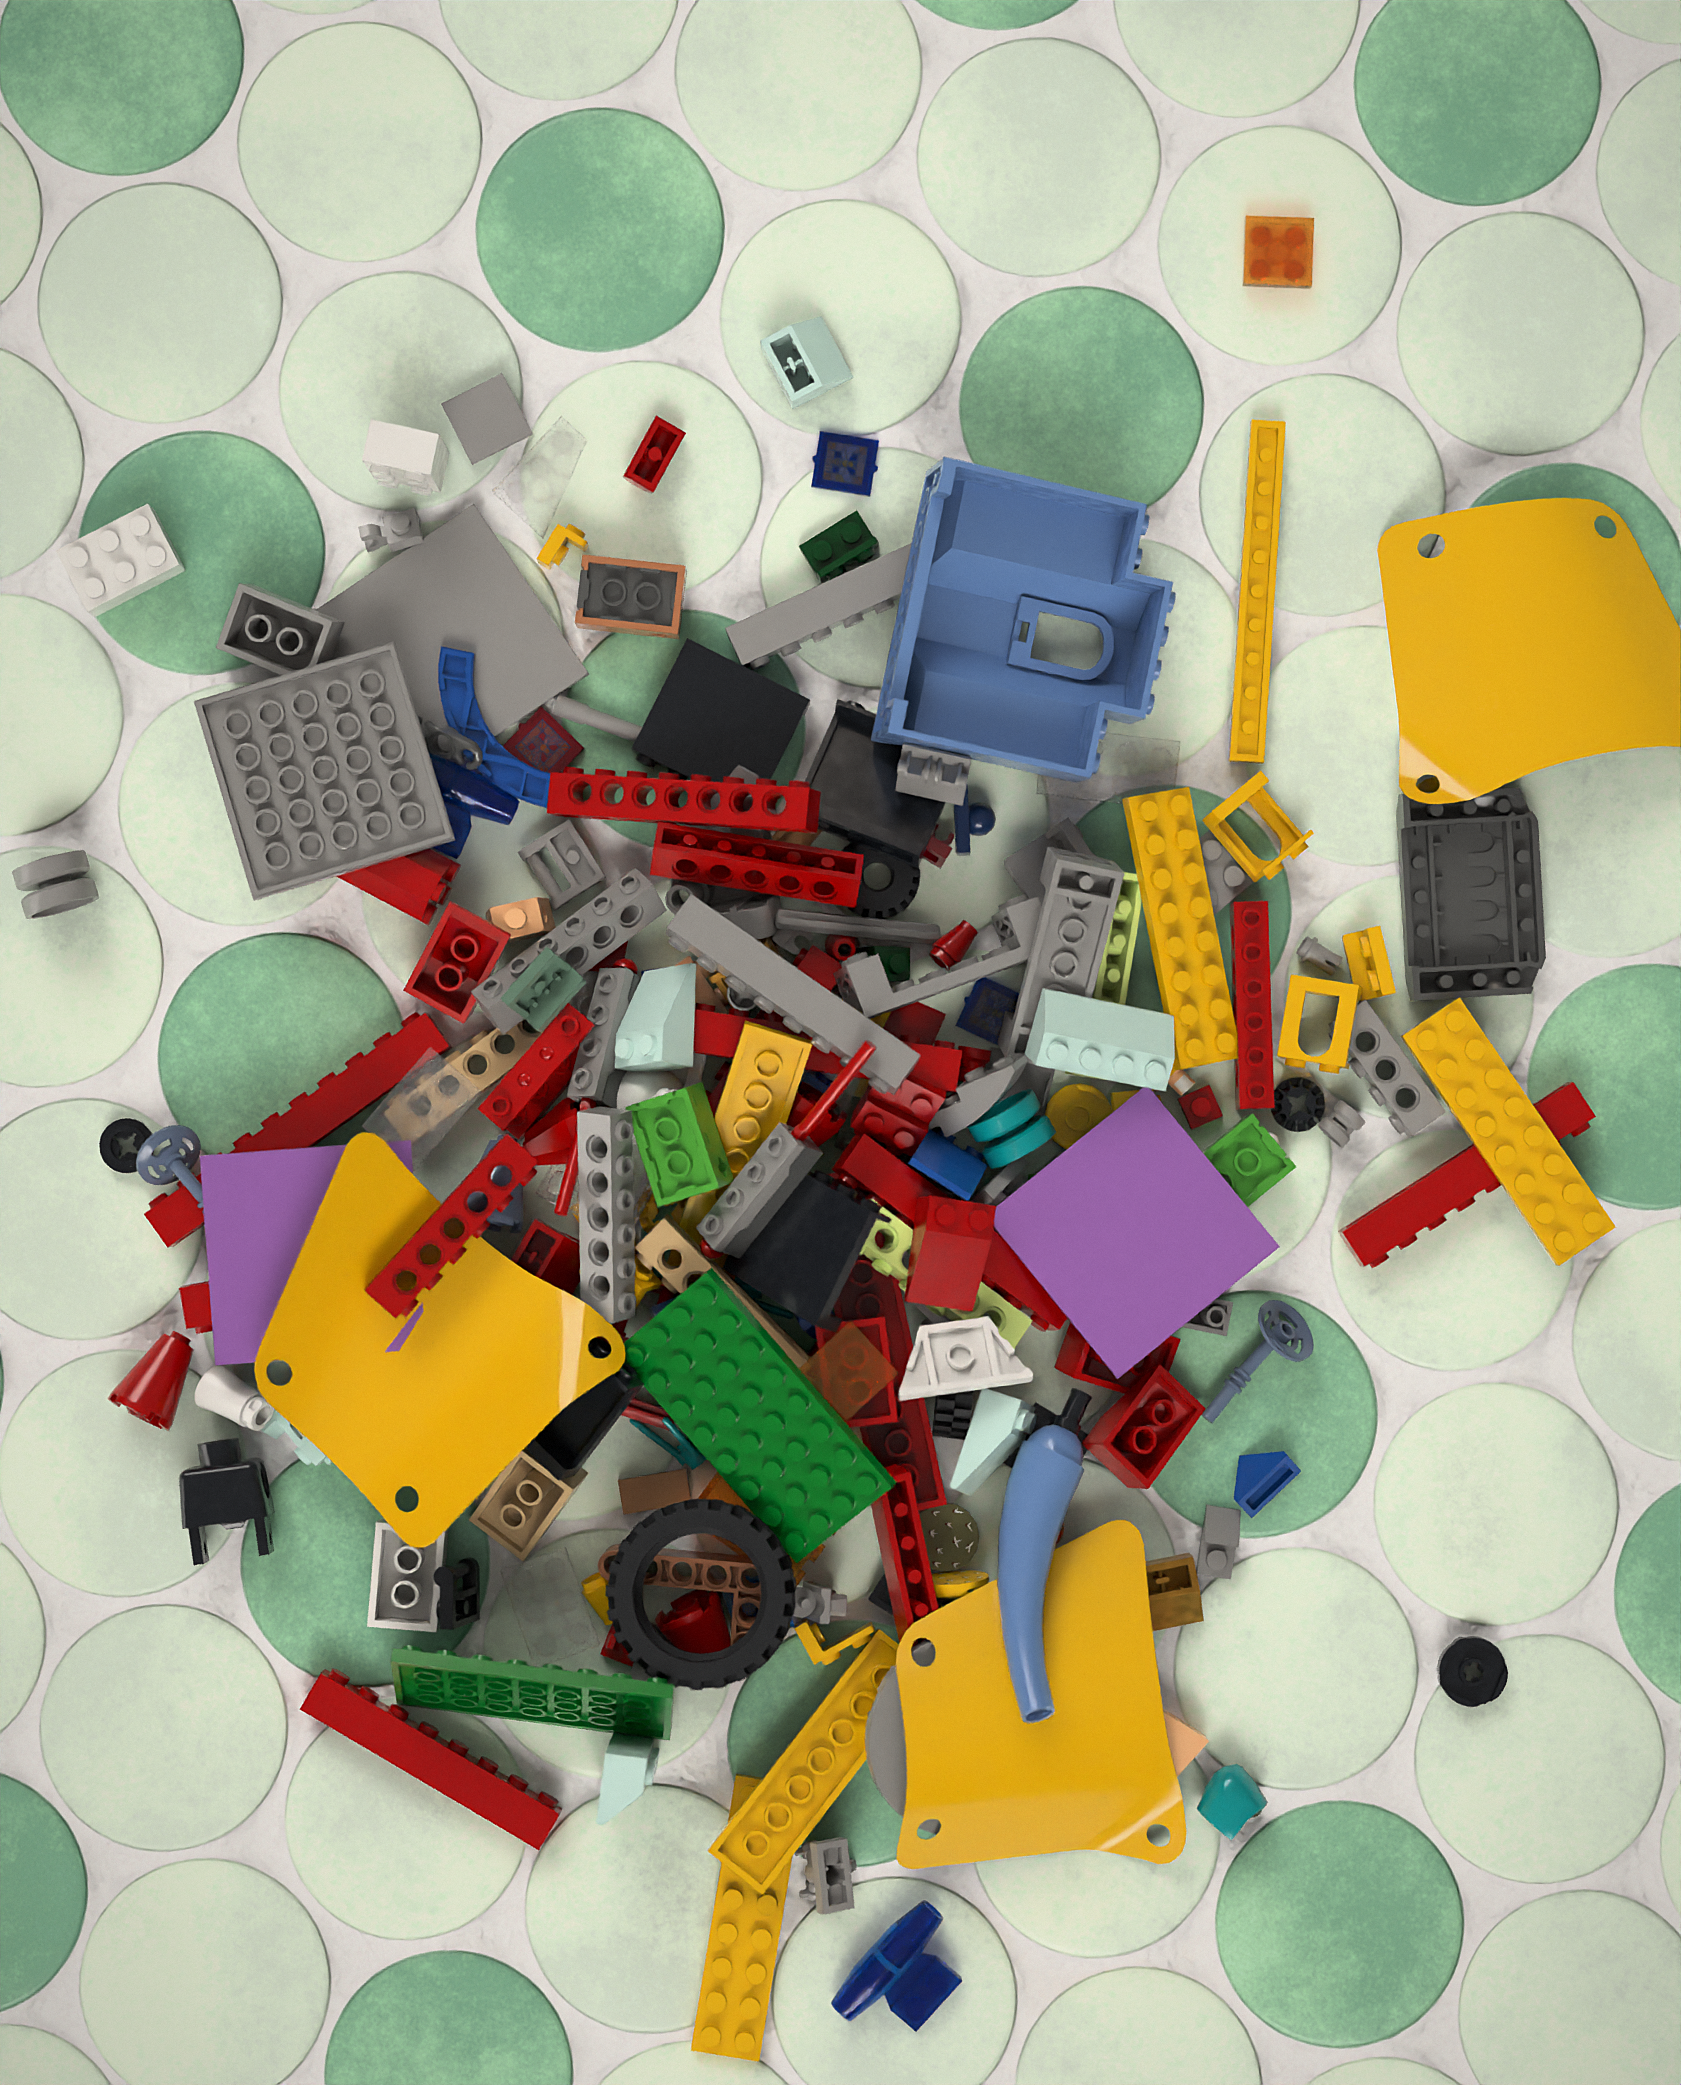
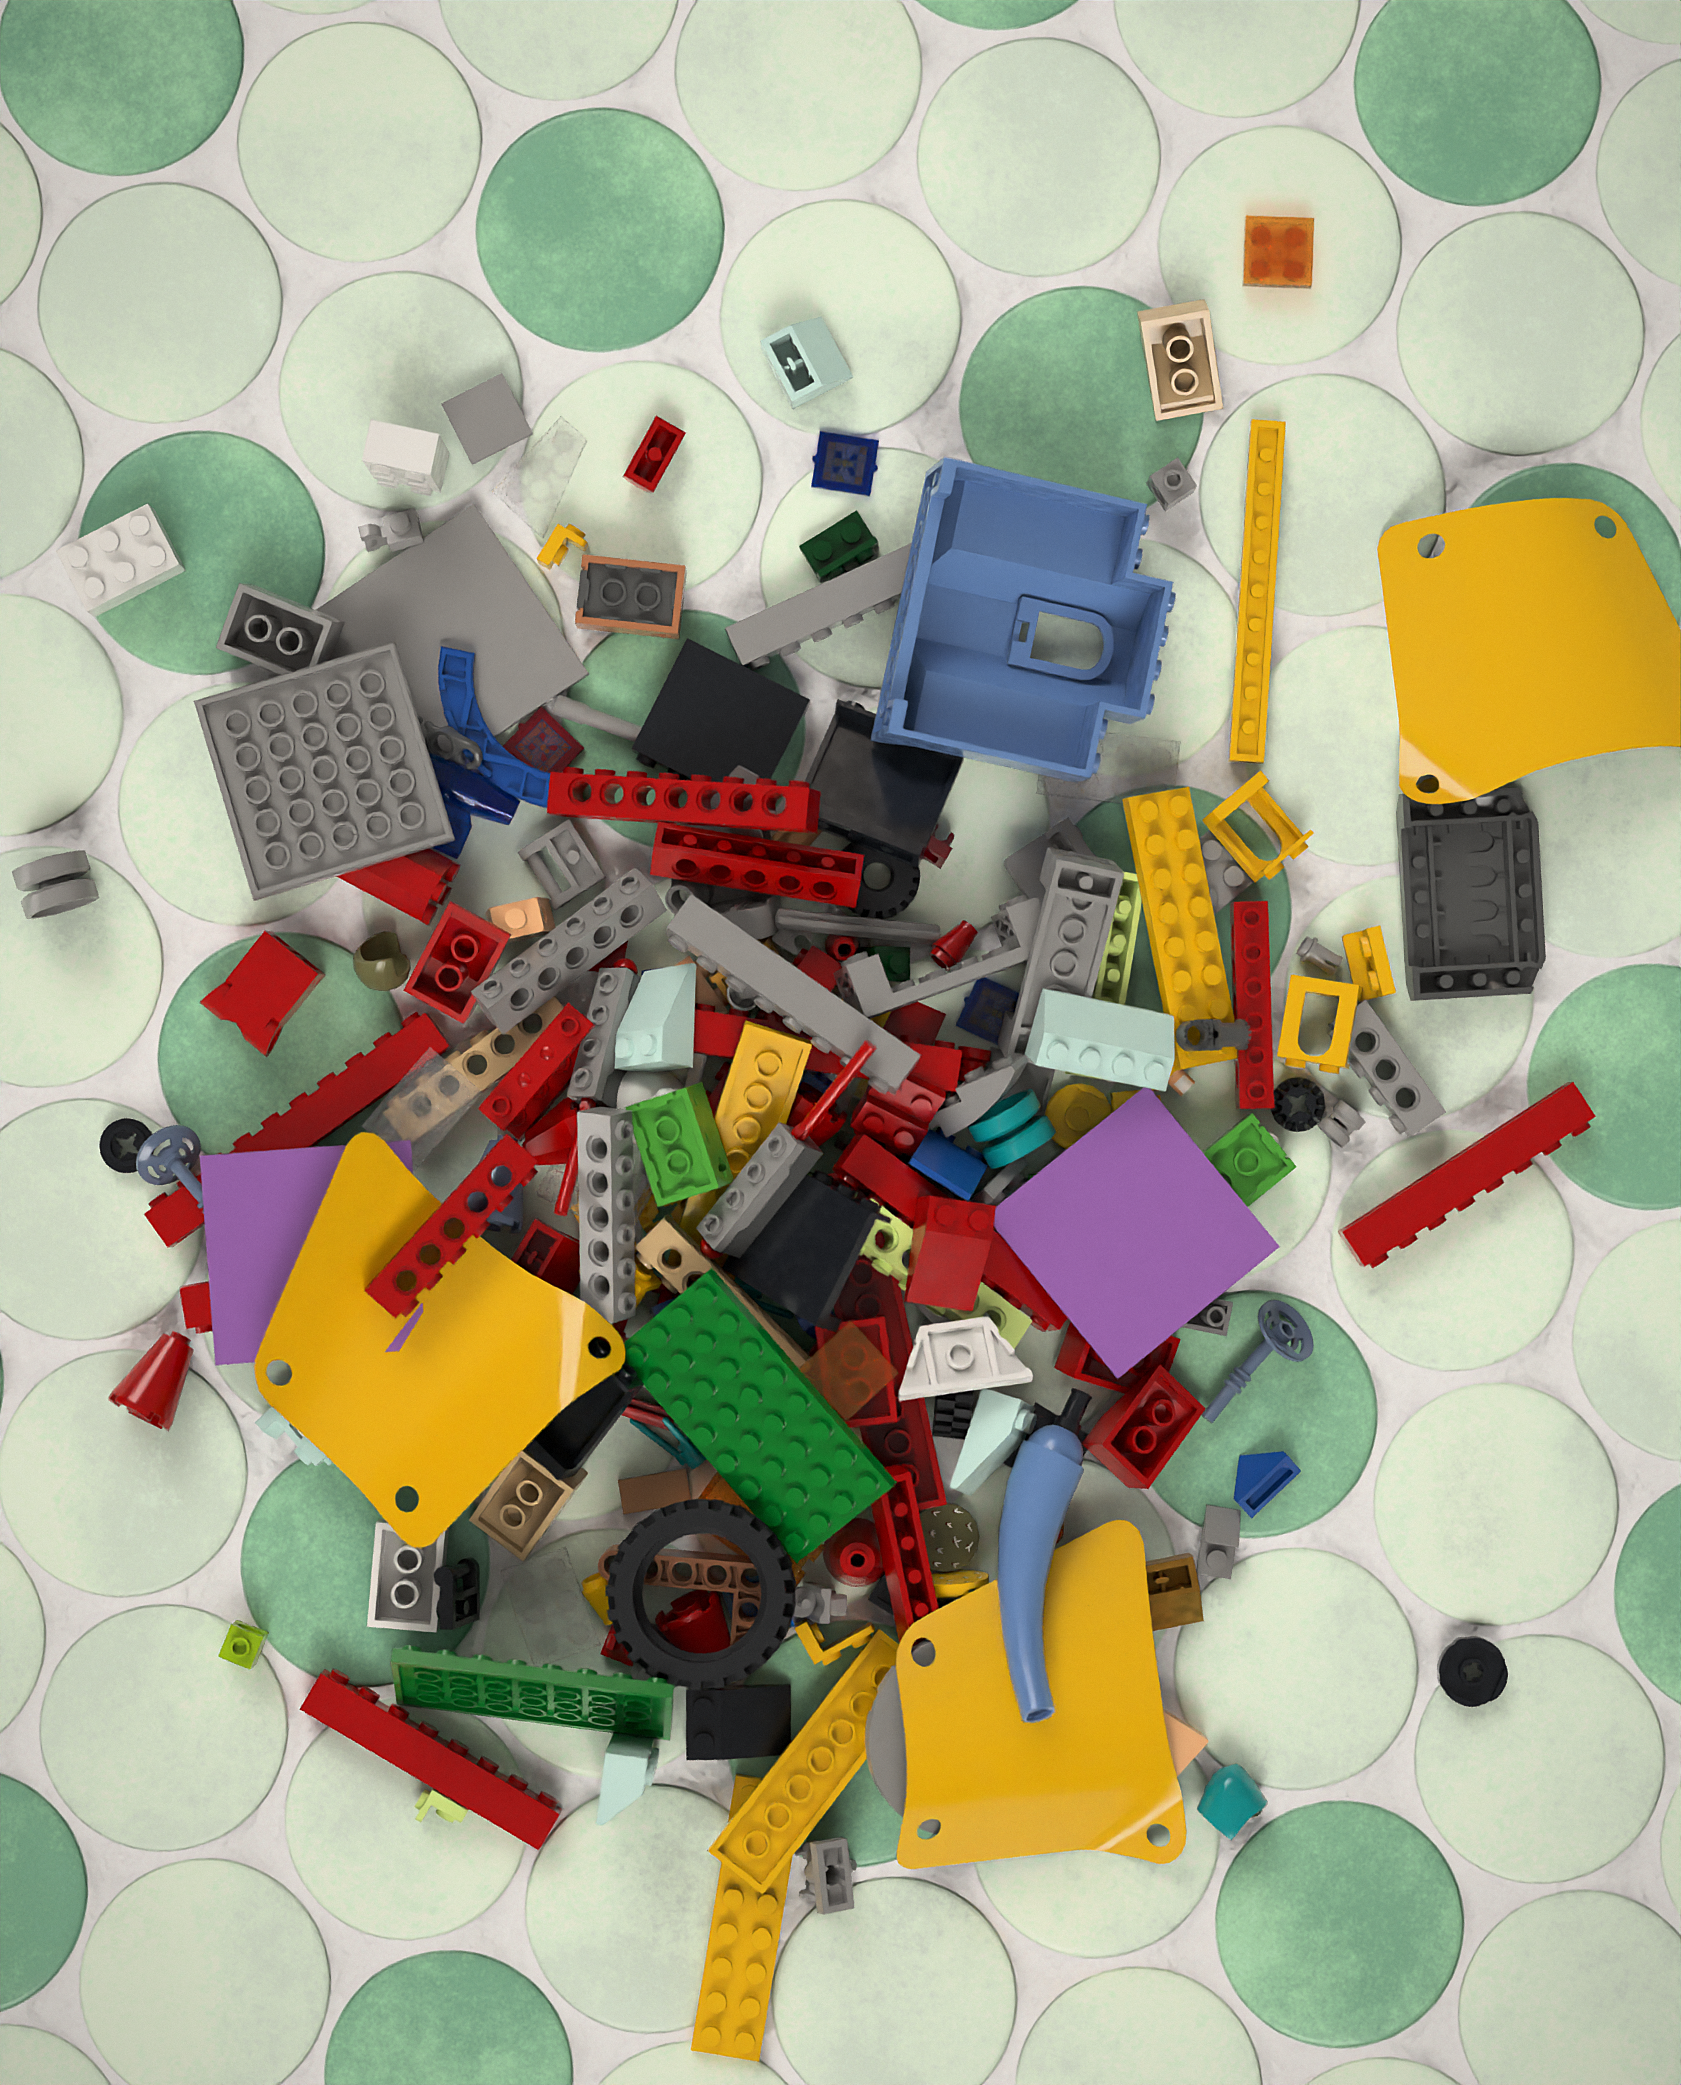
black piece [179,1438,275,1565] -> none
white plant [195,1365,274,1431] -> none
sand green bracket [500,947,586,1032] -> none
clear blue plate [831,1900,962,2032] -> none
light grey hinge [895,742,972,806] -> none
dark blue tile [954,784,996,856] -> none
red plate [1177,1085,1223,1130] -> none
yellow plate [1400,997,1616,1266] -> none
none -> red piece [200,931,326,1057]
none -> lime brick [218,1620,269,1670]
none -> olive hair [353,931,411,991]
none -> yellowish green bracket [414,1788,469,1823]
none -> black slope [686,1684,791,1760]
none -> red cone [823,1518,885,1587]
none -> tan slope [1137,299,1223,421]
none -> light grey brick [1146,458,1197,511]
none -> dark grey connector [1176,1019,1251,1052]

